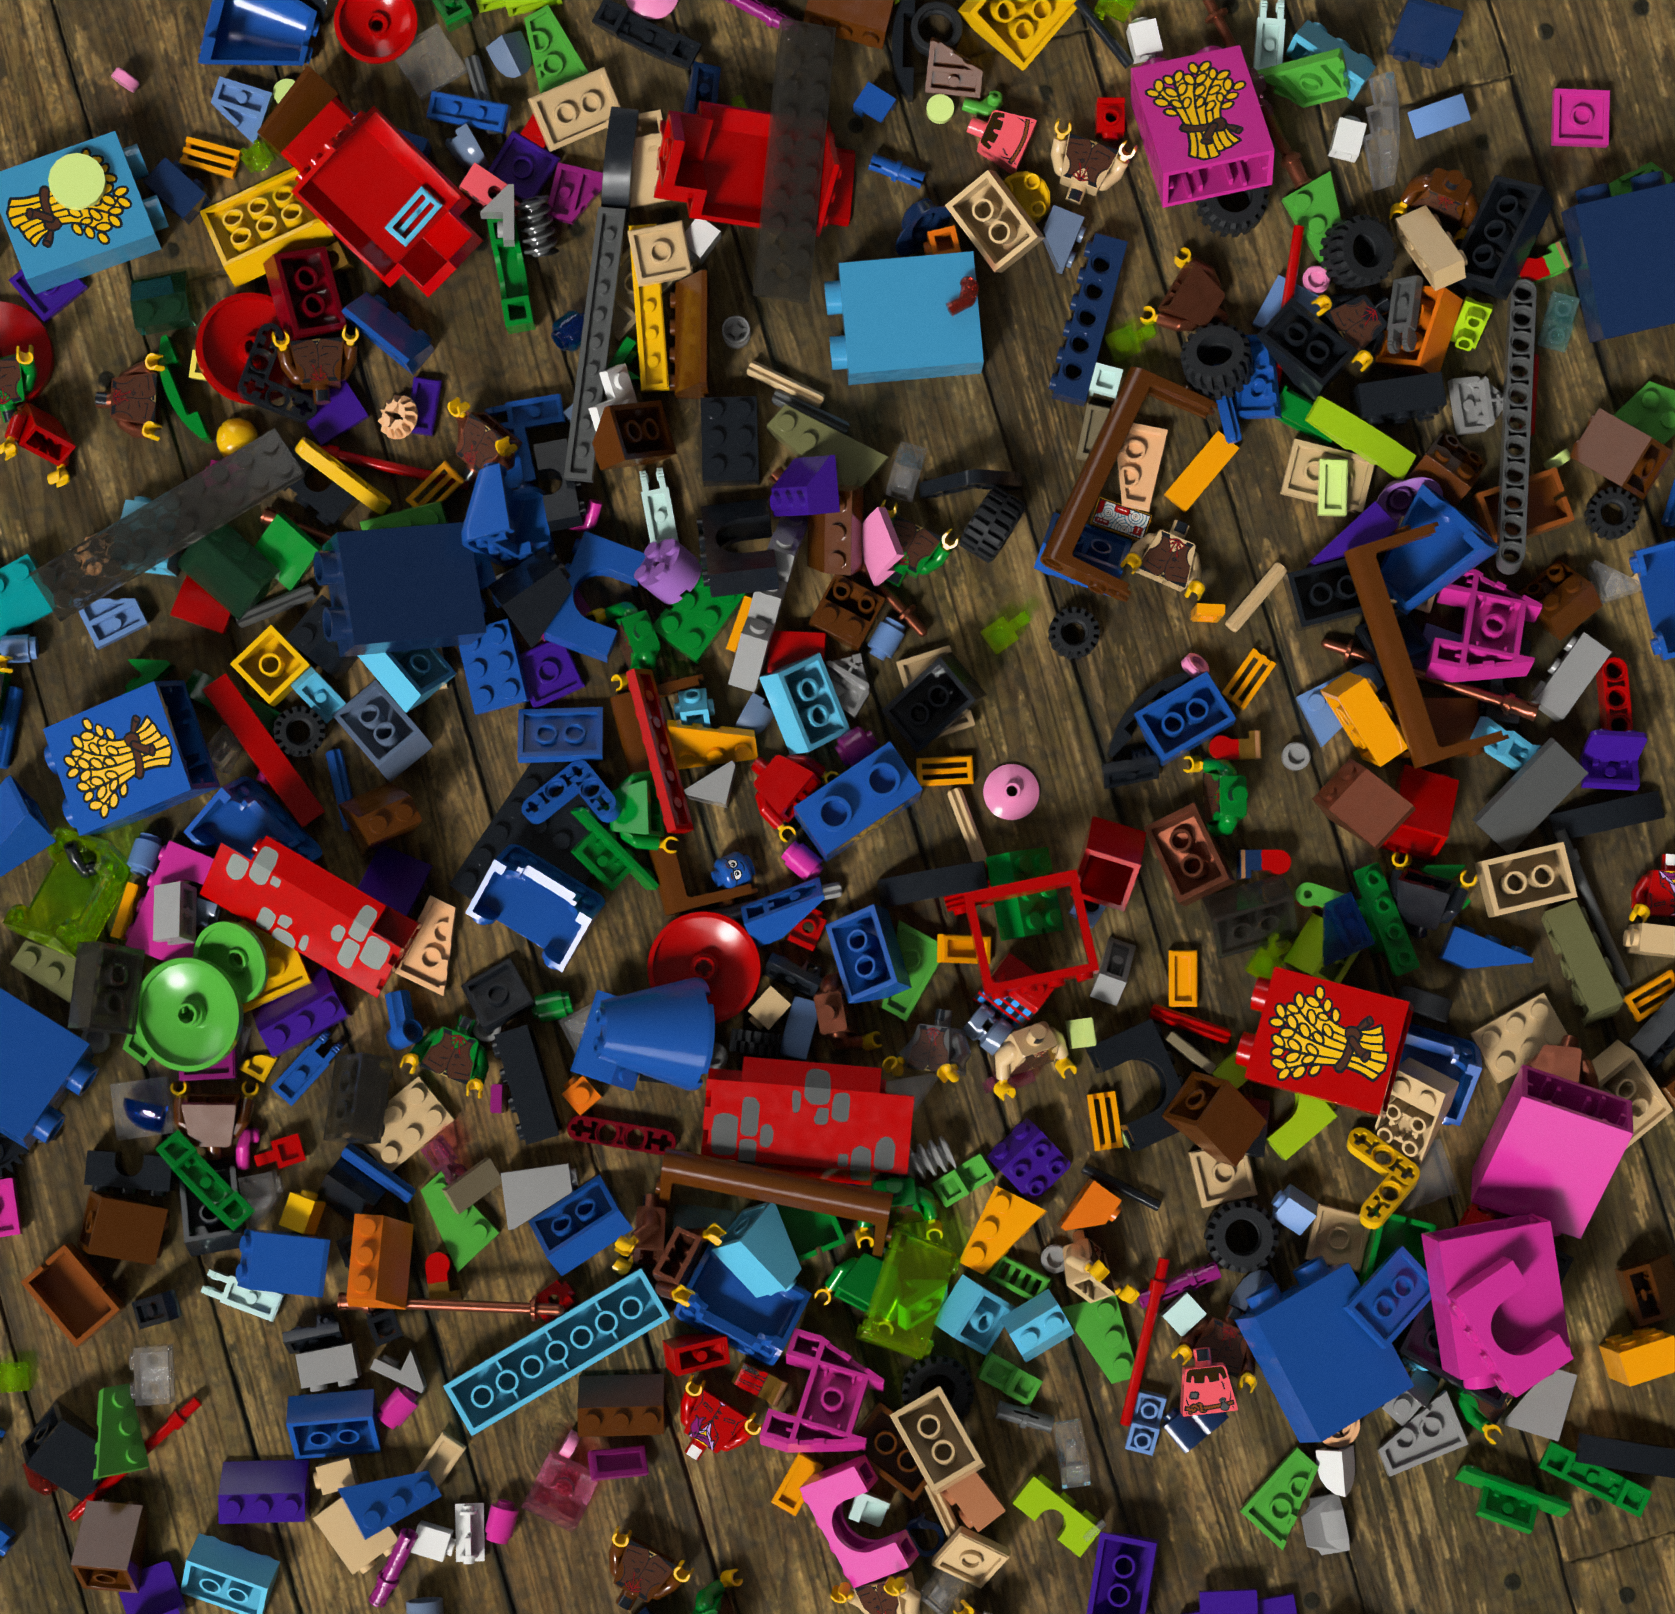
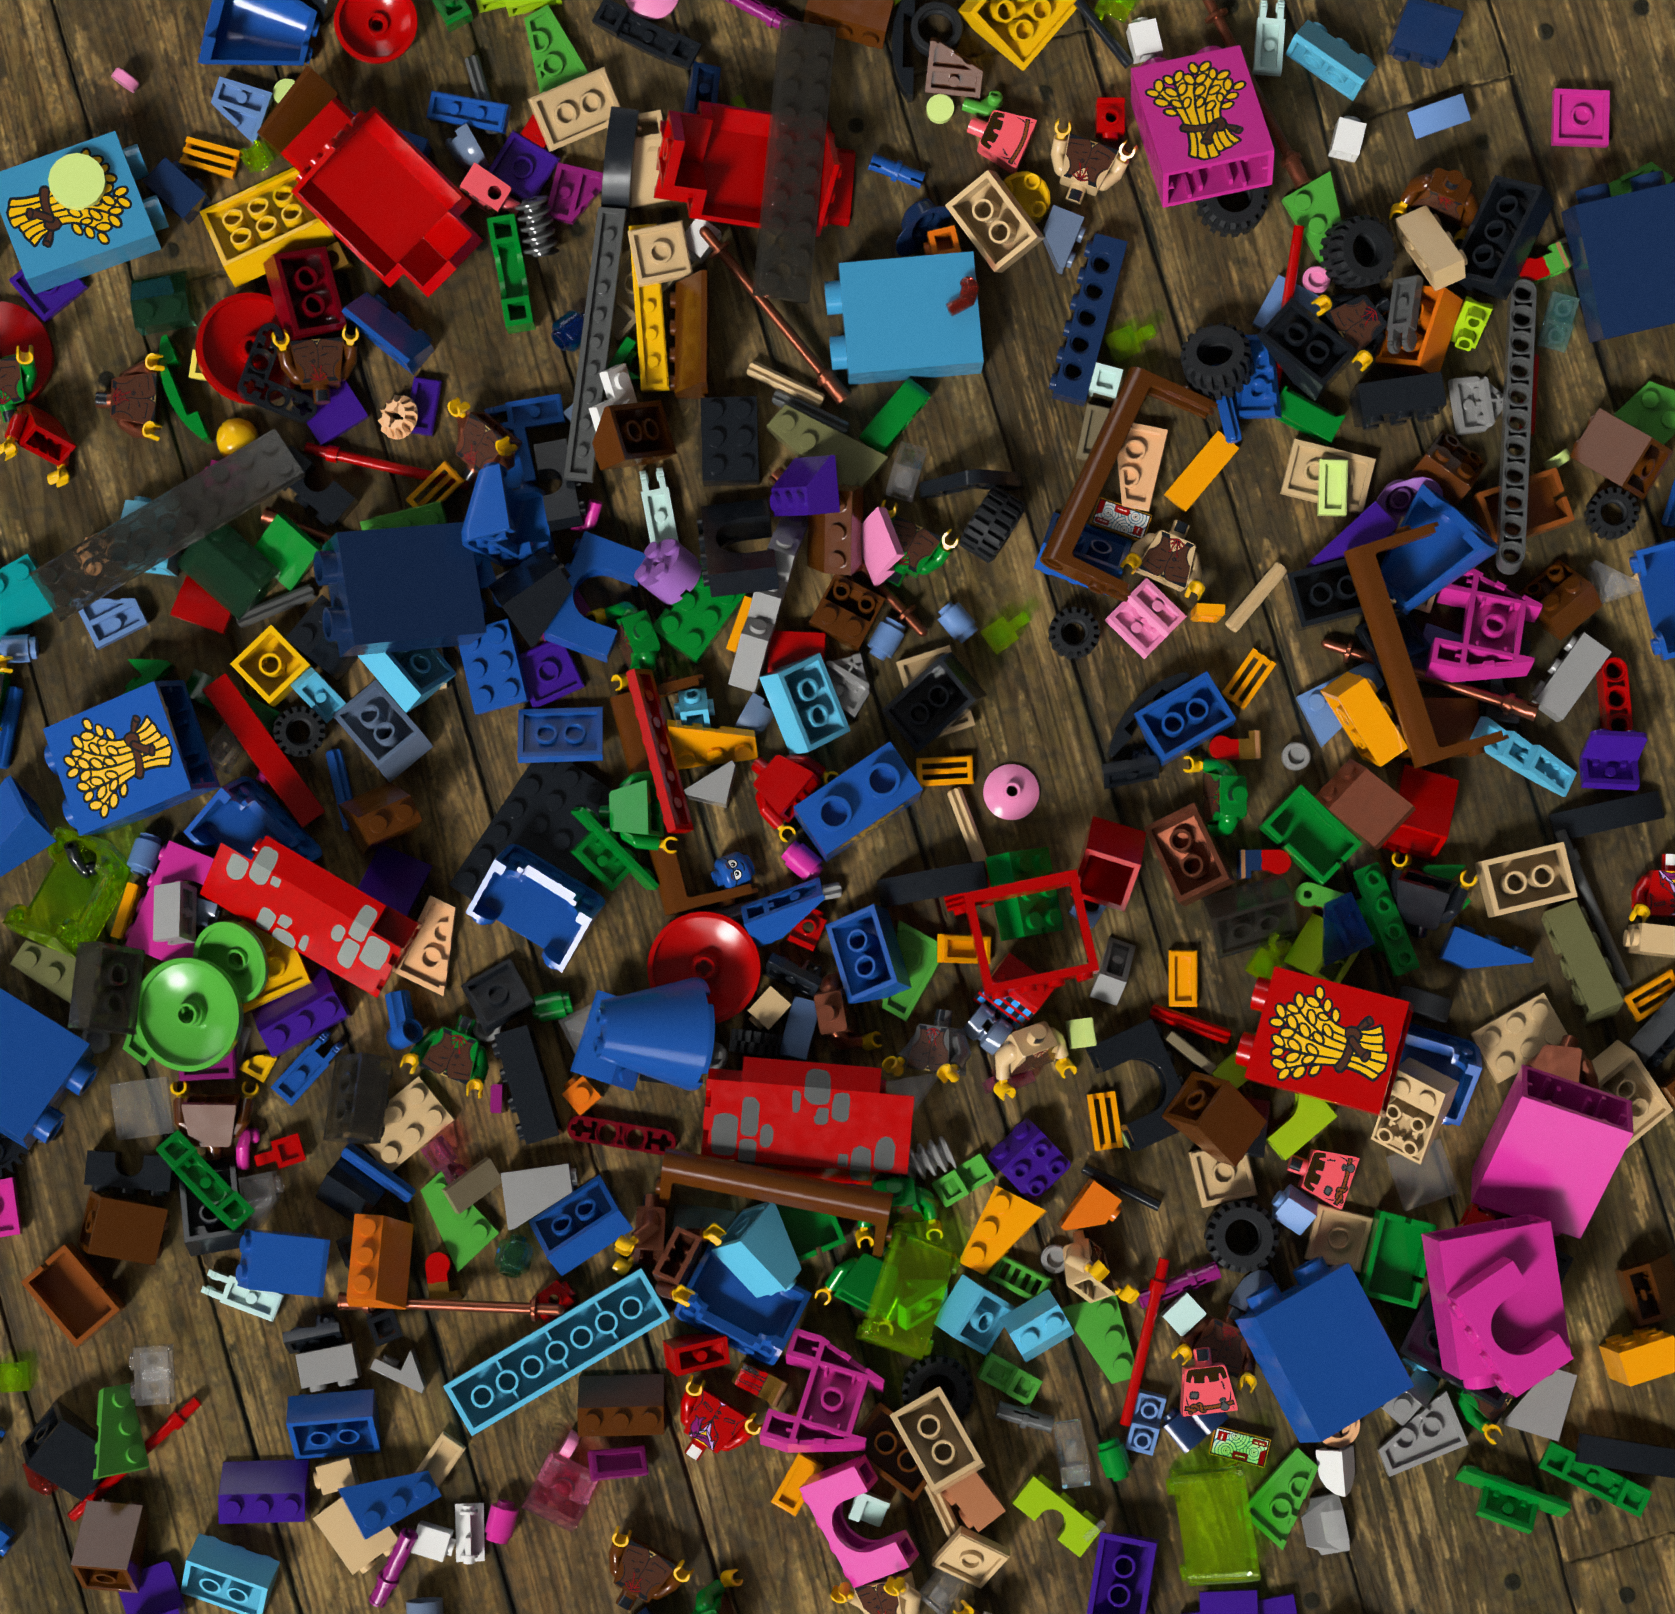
clear blue brick [123,1097,168,1134] -> none
black slope [131,1290,182,1330] -> none
yellow brick [279,1189,326,1235] -> none
yellow beam [294,437,391,515] -> none
dark pink brick [377,1386,419,1430] -> none
medium azure tile [385,186,442,247] -> none
clear tile [395,23,468,100] -> none
light grey slope [480,184,515,247] -> none
sand blue brick [486,31,531,78] -> none
blue beam [521,760,622,824] -> none
light grey wheel [722,316,750,349] -> none
magenta head [835,726,878,767] -> none
blue panel [853,81,896,123] -> none
dark blue piece [905,1512,944,1557] -> none
copper torso [1140,247,1228,332] -> none
bright pink tile [1181,653,1210,679] -> none
clear pink plate [1248,68,1273,116] -> none
bright green wing [1252,48,1351,108] -> none
lime slope [1305,396,1416,480] -> none
blue plate [1343,1246,1431,1349] -> none
yellow beam [1347,1127,1420,1229] -> none
clear slope [1363,71,1400,191] -> none
dark grey tile [1472,737,1588,855] -> none
none -> clear green head [494,1234,534,1278]
none -> copper bar [699,226,851,405]
none -> green beam [859,377,932,454]
none -> medium blue brick [938,601,978,644]
none -> green brick [1097,1436,1133,1482]
none -> bright pink slope [1105,578,1187,659]
none -> clear neon green windscreen [1165,1460,1261,1587]
none -> tile [1208,1426,1271,1468]
none -> green piece [1258,785,1362,885]
none -> torso [1287,1149,1360,1209]

